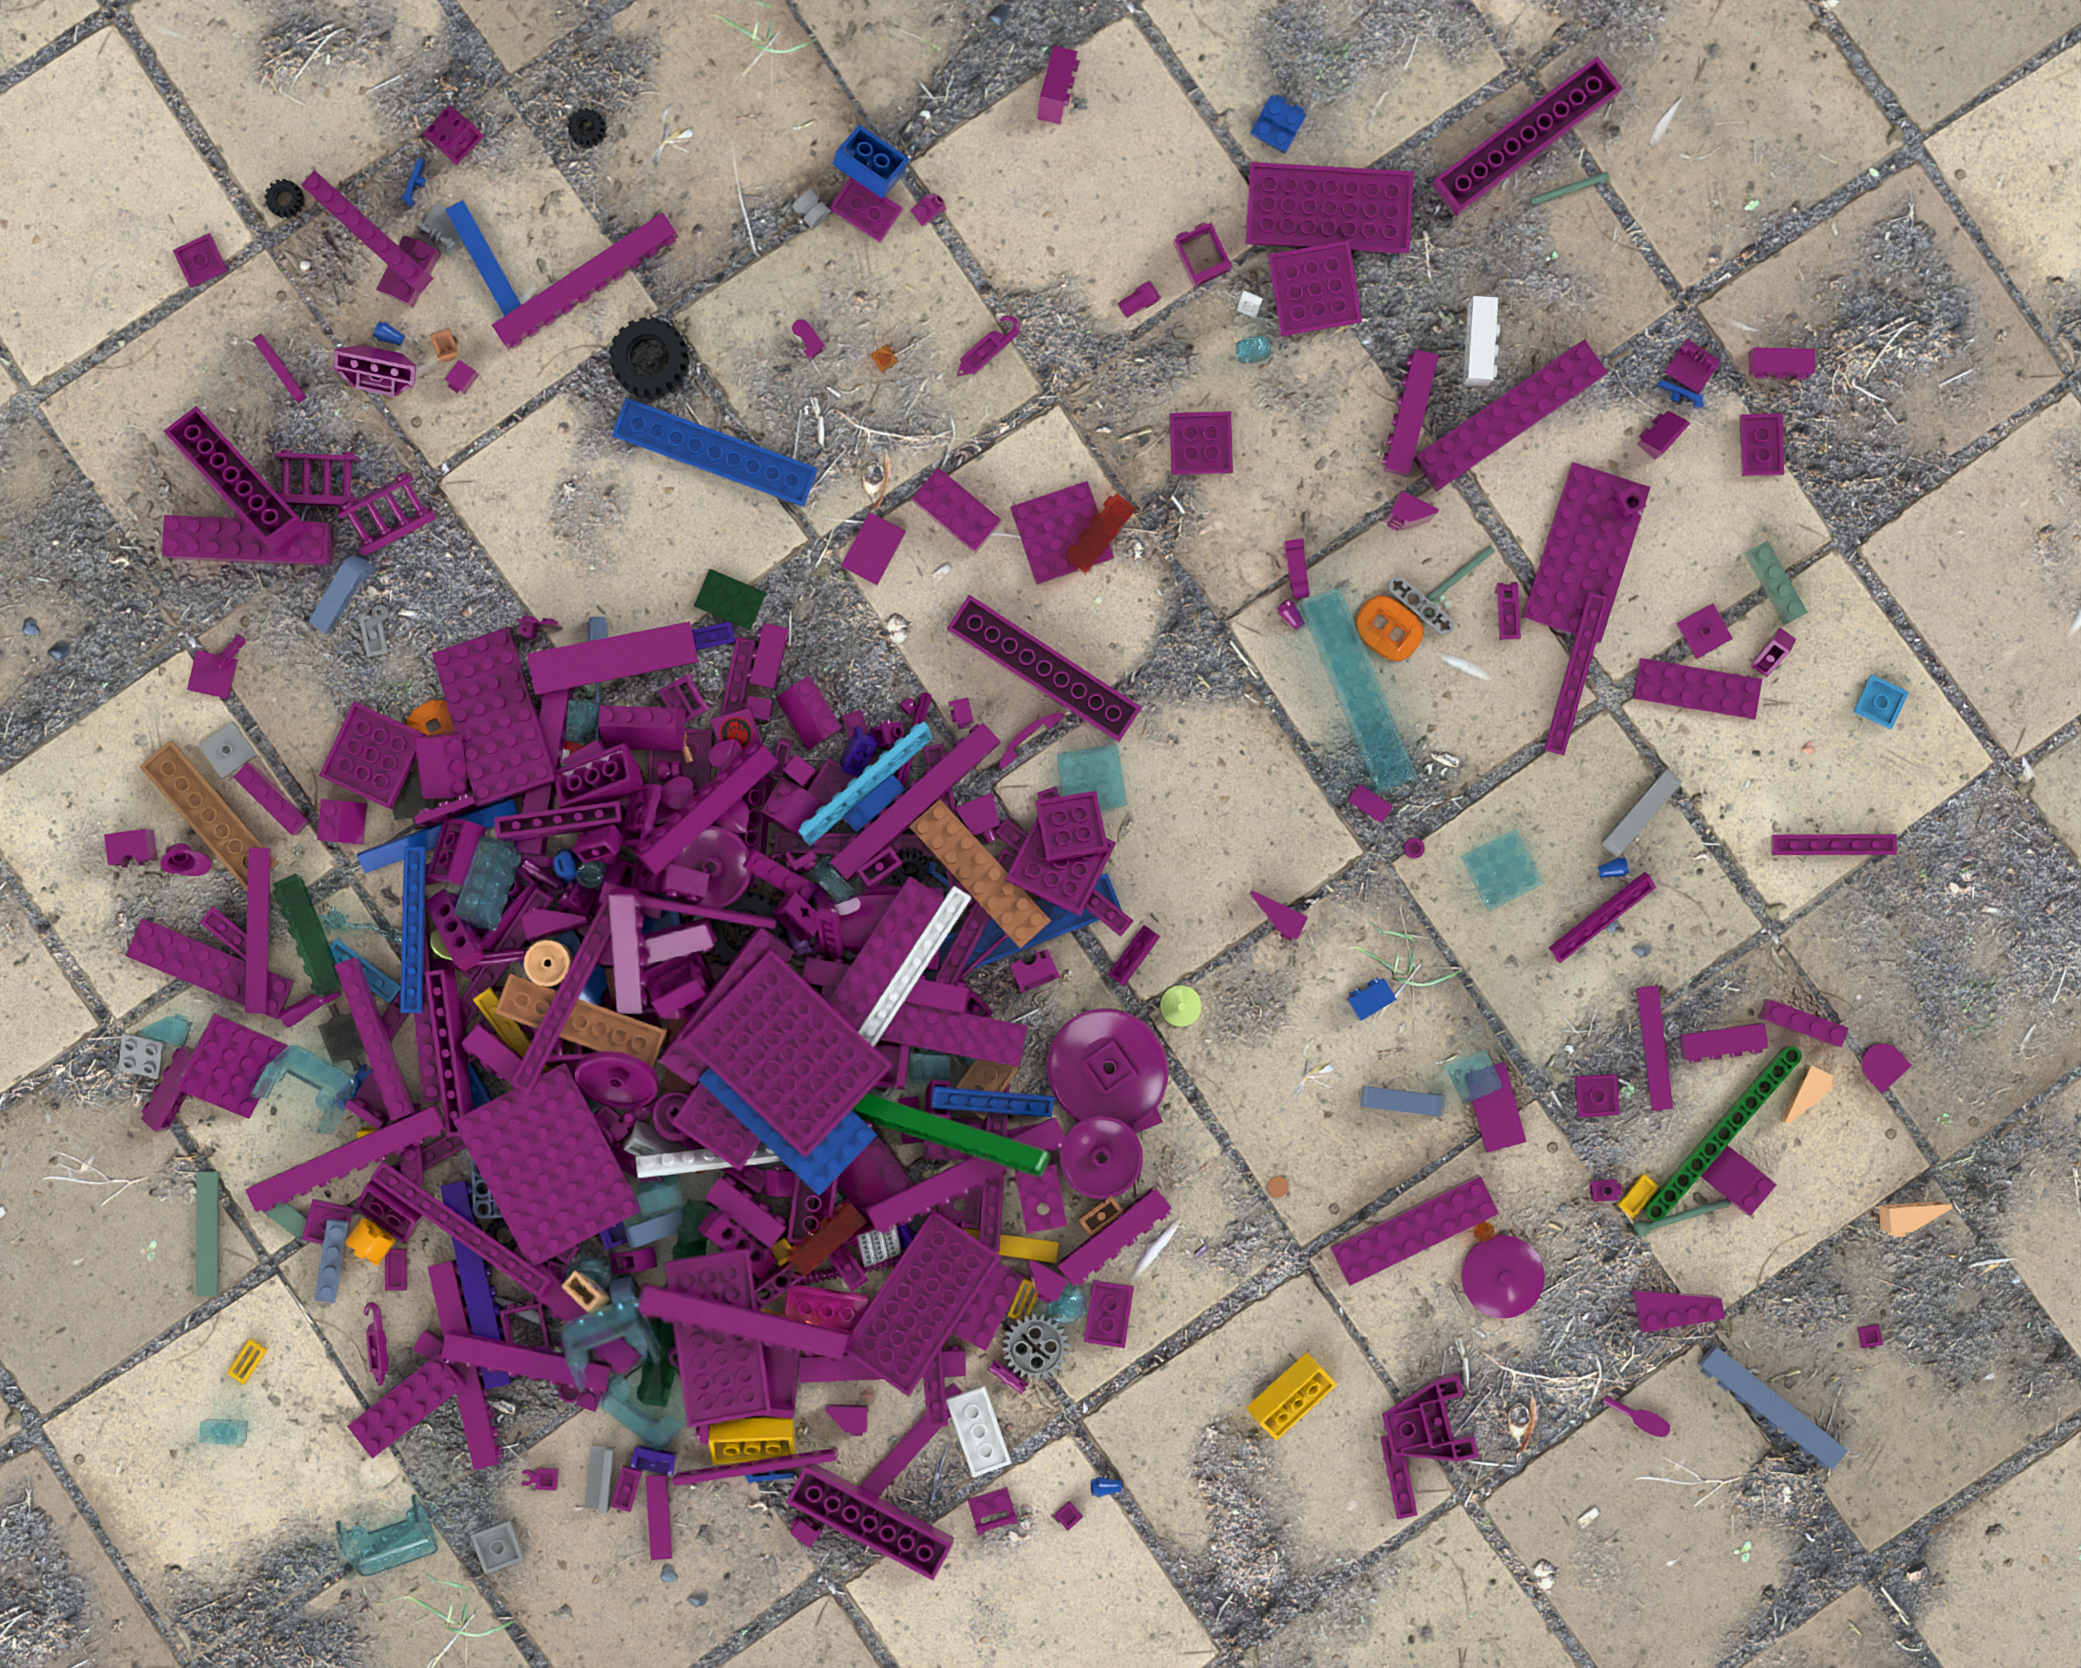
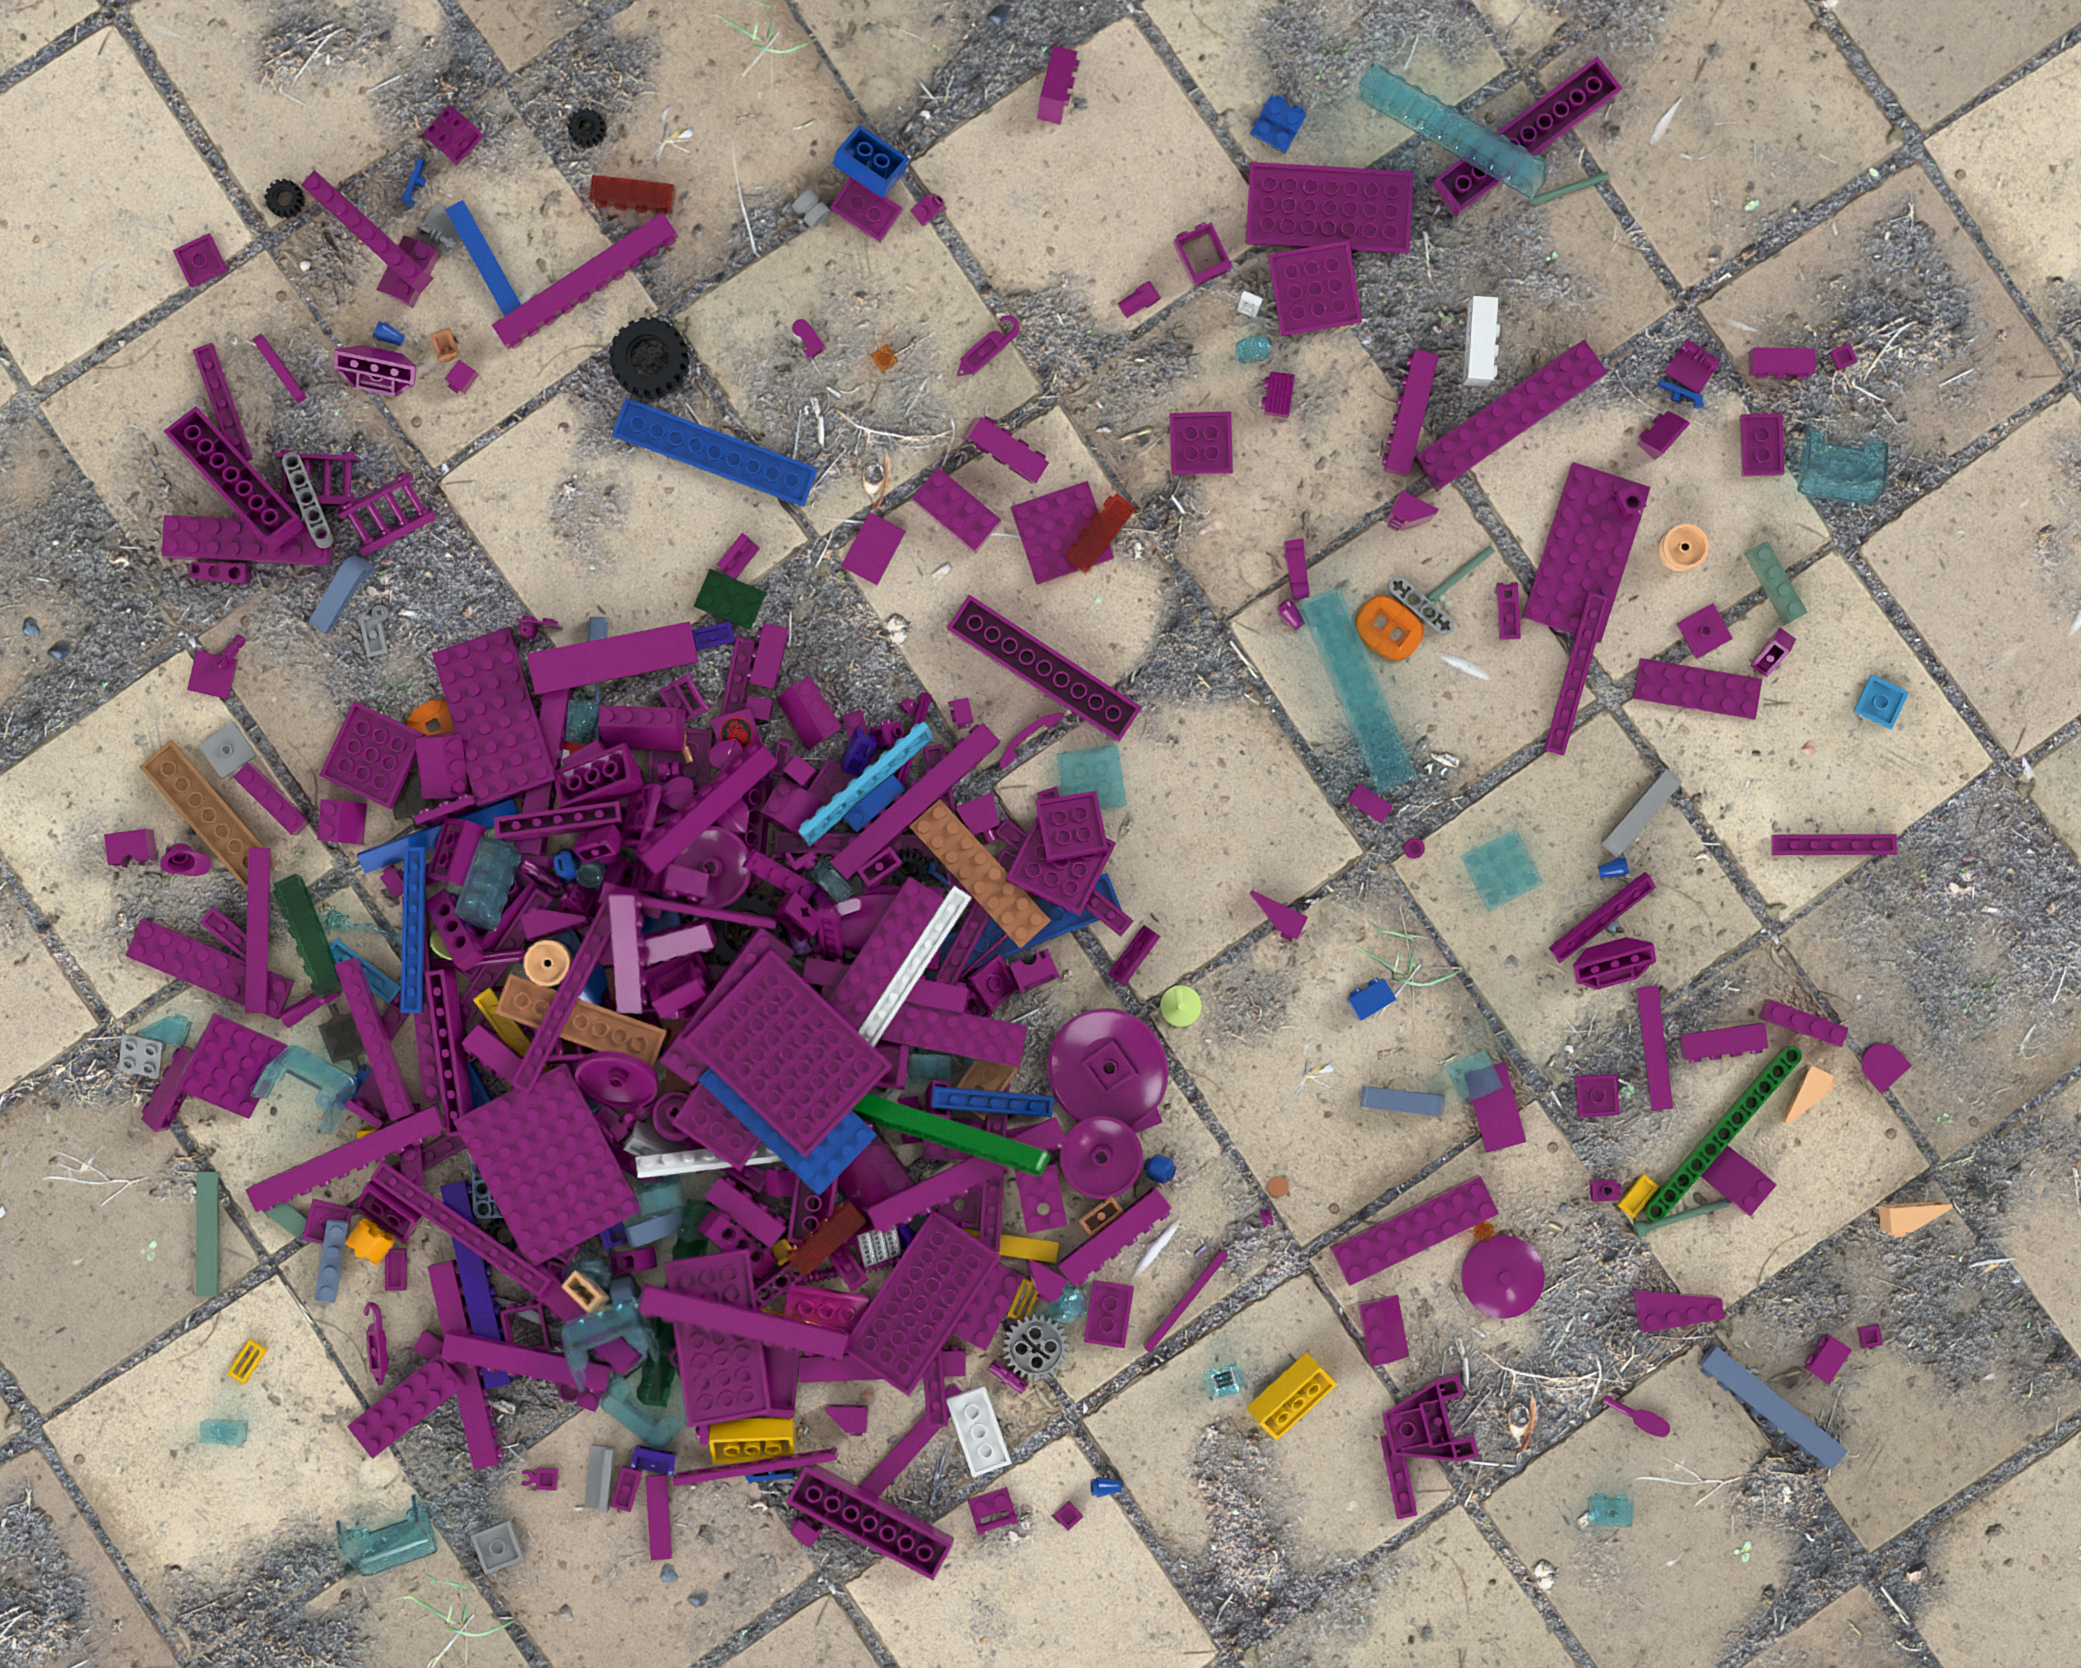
none -> magenta leg [189,562,252,585]
none -> magenta tile [193,343,254,461]
none -> light grey beam [282,452,333,548]
none -> magenta brick [380,864,404,898]
none -> clear red brick [589,175,676,215]
none -> magenta bracket [717,533,760,579]
none -> magenta wedge [961,416,1049,484]
none -> magenta tile [967,954,1019,1012]
none -> magenta tile [1143,1249,1228,1353]
none -> blue head [1144,1154,1176,1184]
none -> clear light blue brick [1202,1362,1249,1401]
none -> magenta bush [1259,1207,1274,1227]
none -> magenta brick [1261,371,1295,418]
none -> magenta slope [1357,1294,1409,1366]
none -> clear light blue brick [1359,63,1547,200]
none -> magenta wedge [1573,937,1656,990]
none -> clear light blue brick [1587,1493,1634,1527]
none -> light nougat wheel [1658,524,1709,572]
none -> clear light blue windscreen [1797,430,1888,505]
none -> magenta brick [1803,1333,1852,1384]
none -> magenta plate [1829,343,1858,371]

